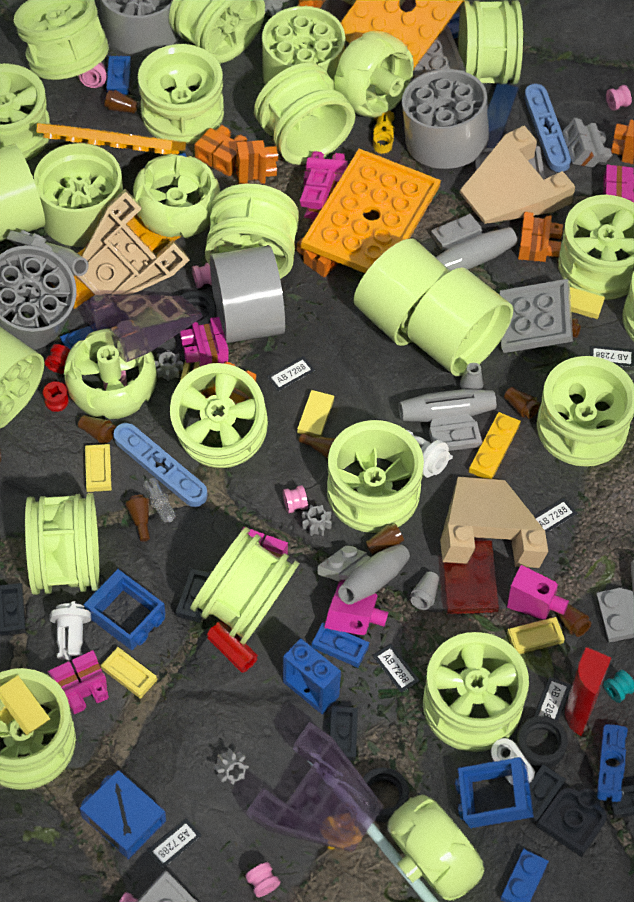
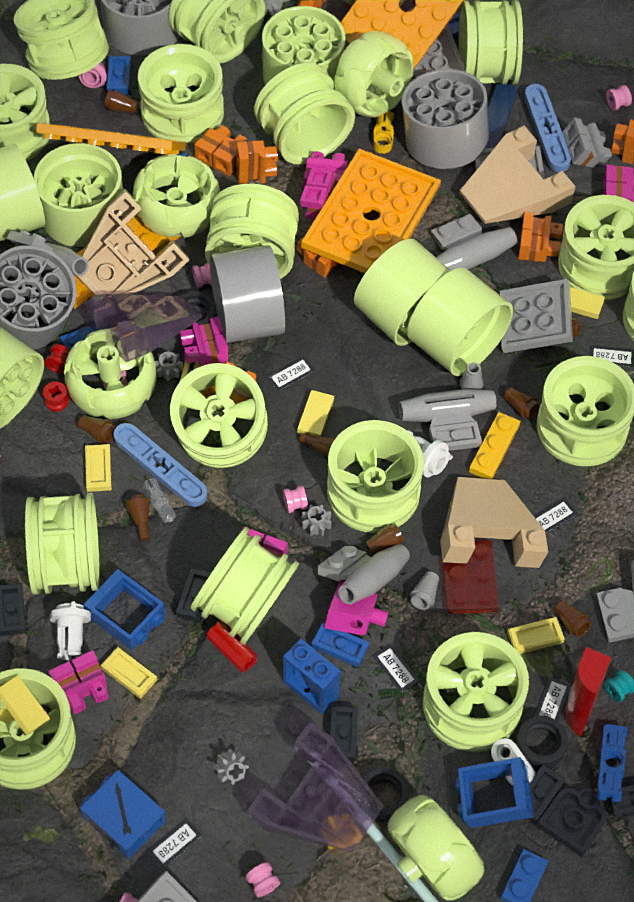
dark pink torso [507,565,569,620] -> none

